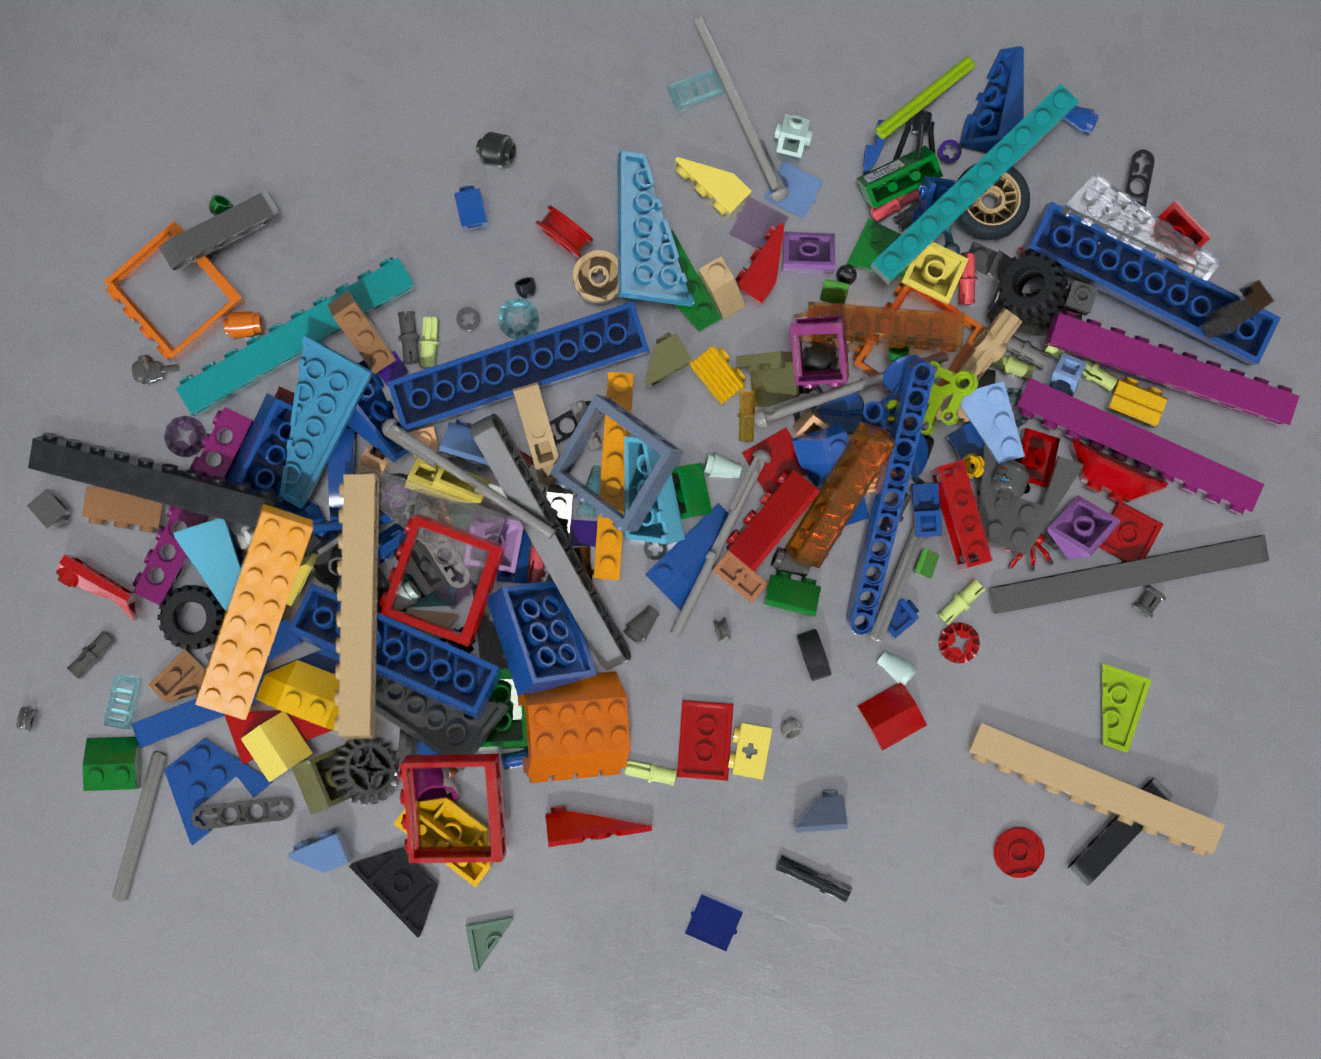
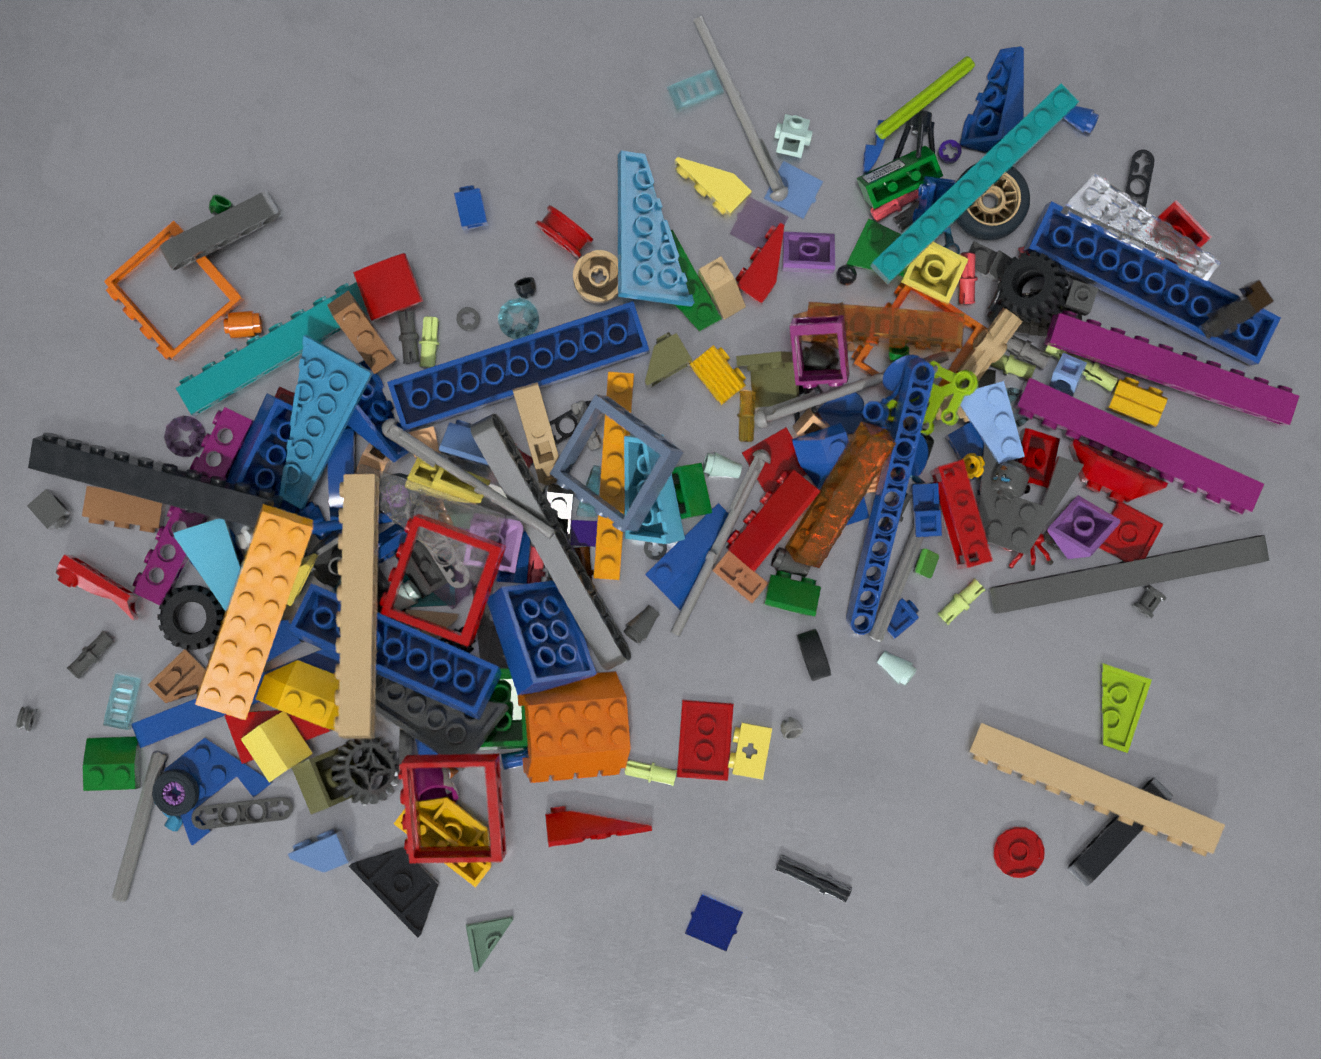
dark grey piece [132,355,178,384] -> none
dark purple tile [378,351,409,386] -> none
pearl dark grey head [476,132,516,168] -> none
dark grey bush [713,617,731,643] -> none
sand blue slope [793,790,848,833] -> none
bright green slope [820,279,850,304] -> none
red slope [857,683,927,751] -> none
red gear [939,622,980,664] -> none
none -> black bush [152,769,199,816]
none -> dark azure hand [162,812,183,832]
none -> red slope [353,253,423,321]

